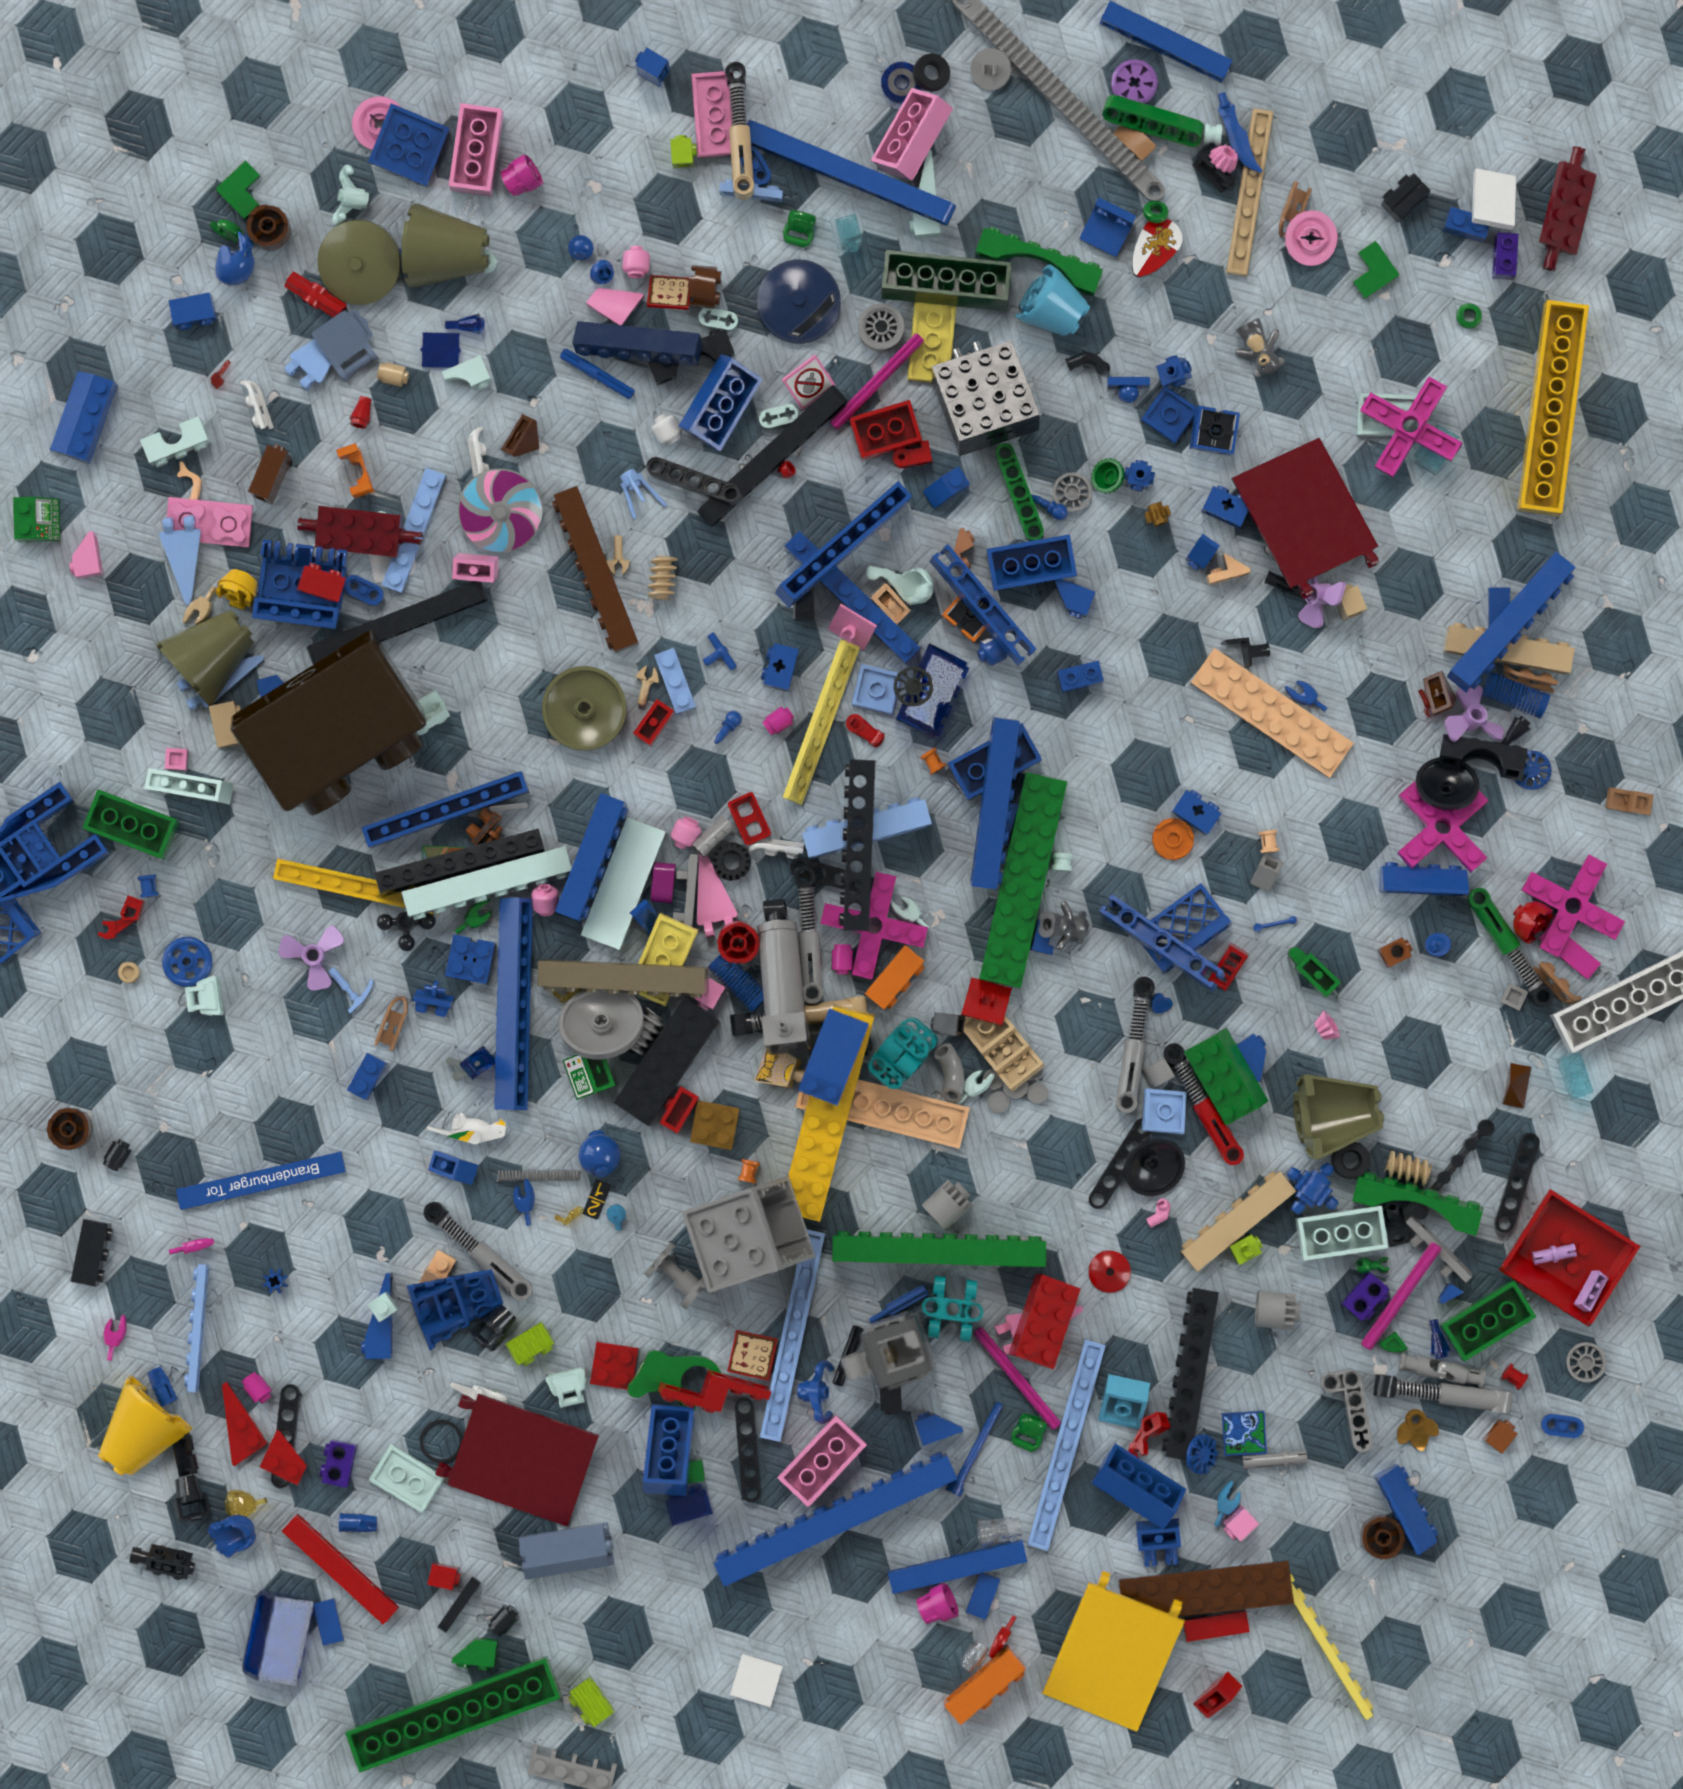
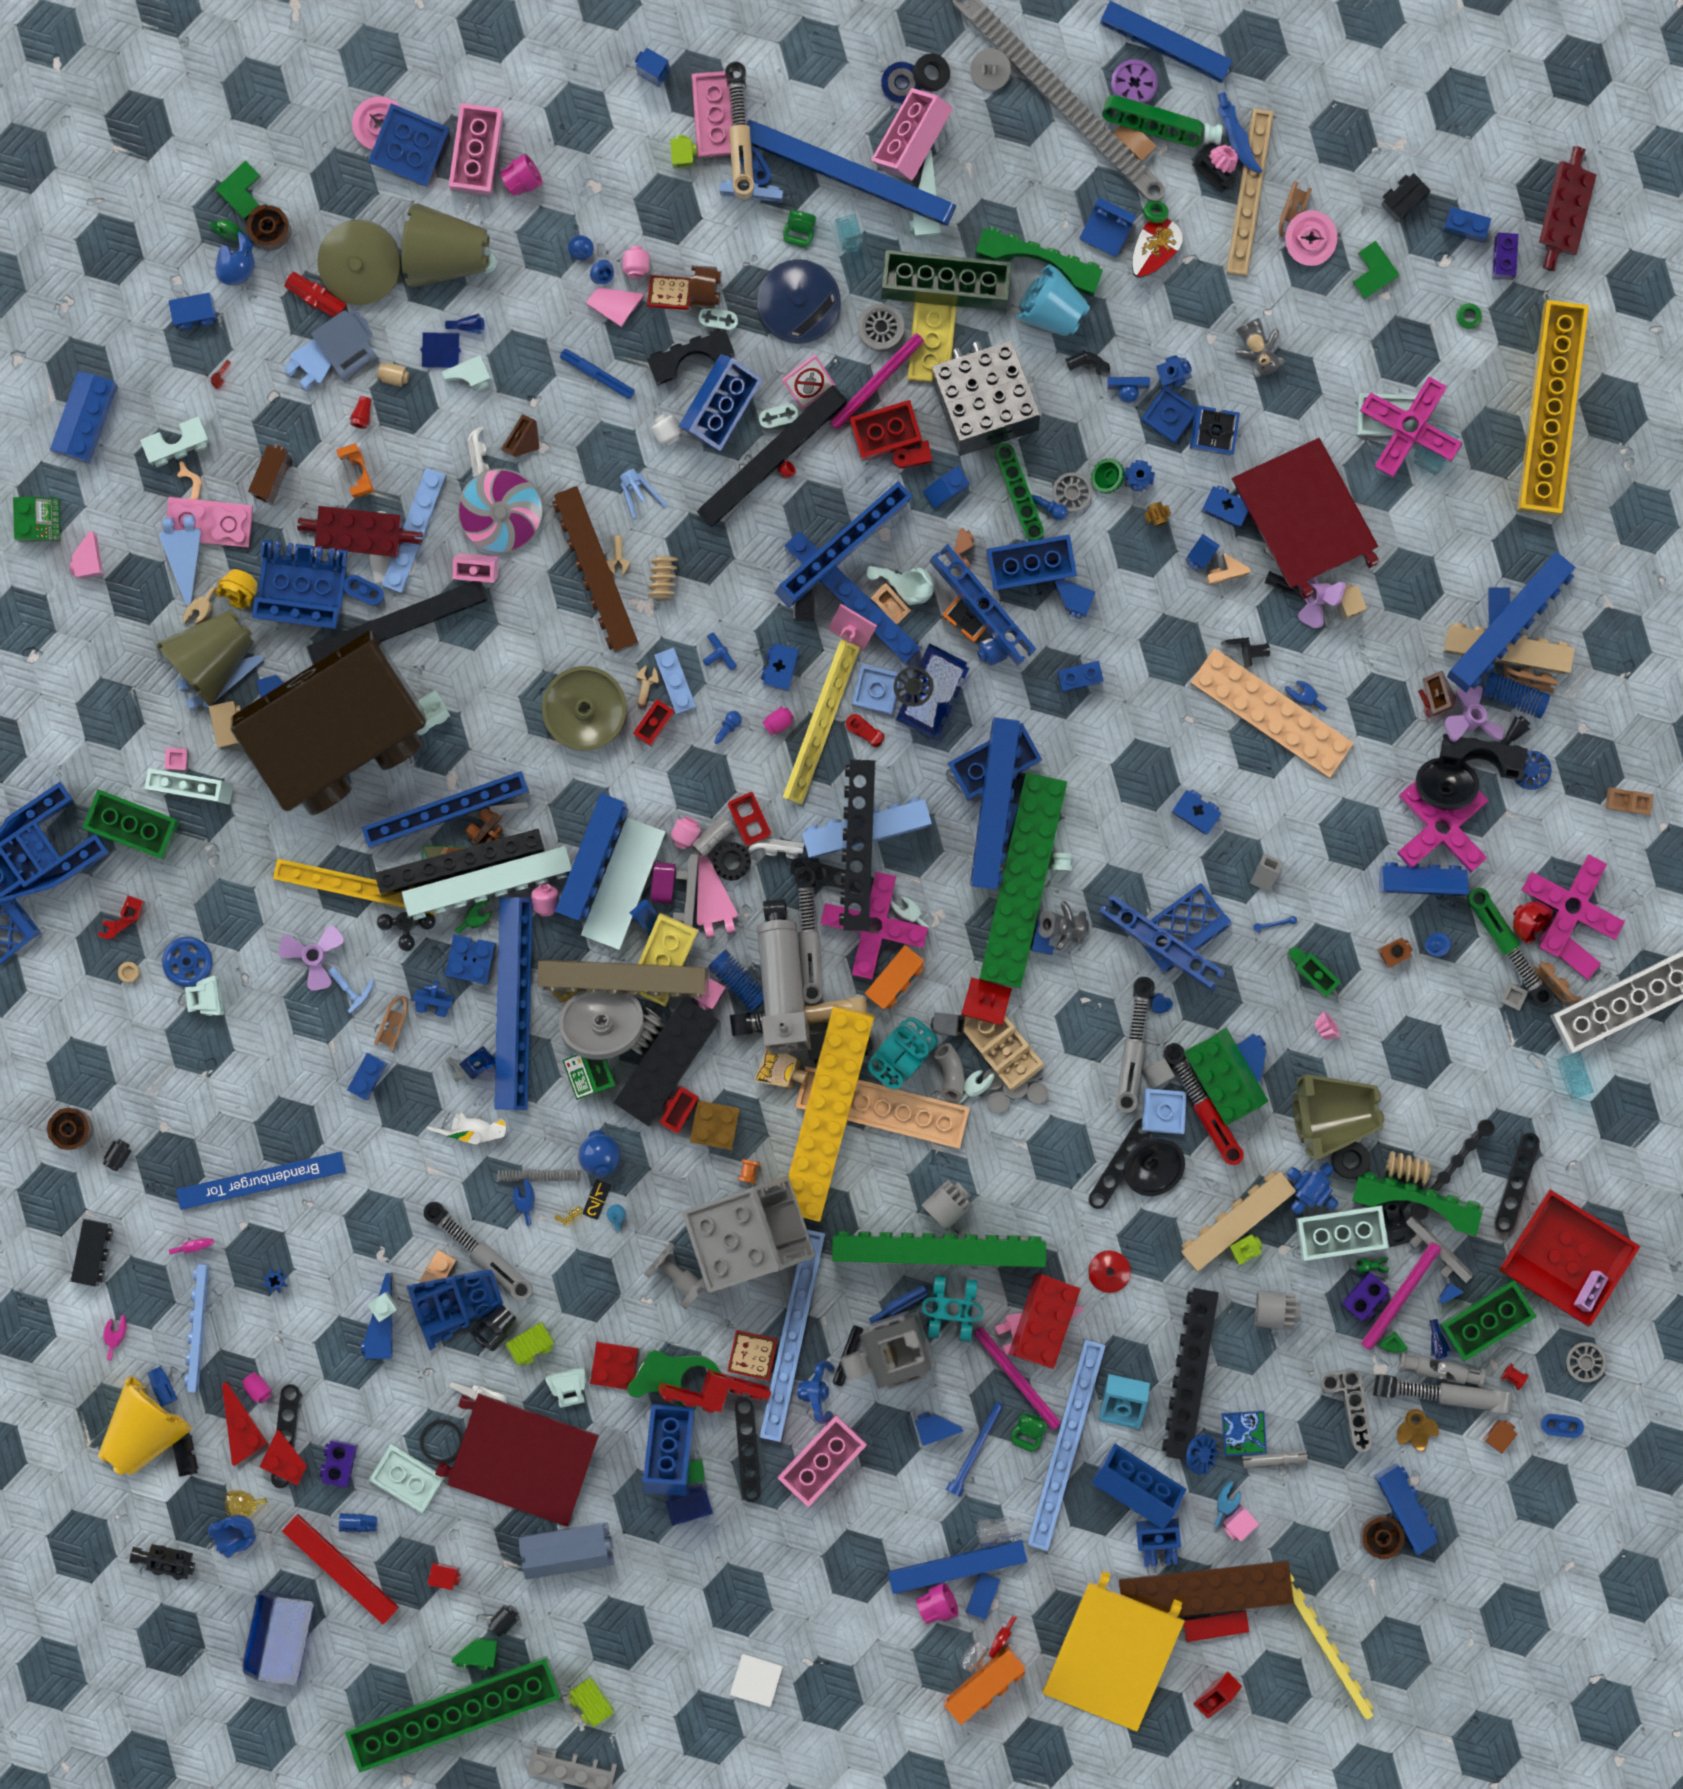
blue bush [137,874,159,898] -> none
black piece [173,1475,211,1522] -> none
white piece [240,380,274,430] -> none
red brick [296,563,346,603] -> none
blue tile [313,1598,344,1645] -> none
light aqua piece [332,164,369,226] -> none
blue slope [428,1150,478,1185] -> none
black beam [437,1576,481,1633] -> none
dark blue brick [572,321,703,367] -> none
black beam [646,457,742,506] -> none
blue piece [713,1451,958,1587] -> none
red cylinder [717,921,760,964] -> none
blue slope [798,1008,869,1106] -> none
dark pink brick [832,944,853,974] -> none
black brick [880,1386,902,1415] -> none
orange bush [920,748,947,775] -> none
red piece [1128,1412,1171,1458] -> none
bright pink arm [1146,1198,1170,1228] -> none
orange tile [1152,818,1194,860] -> none
red slope [1208,943,1248,991] -> none
light nougat bush [1258,830,1280,854] -> none
white tile [1472,168,1516,230] -> none
reddish brown slope [1502,1063,1532,1108] -> none
lavender pin [1531,1243,1577,1265] -> none

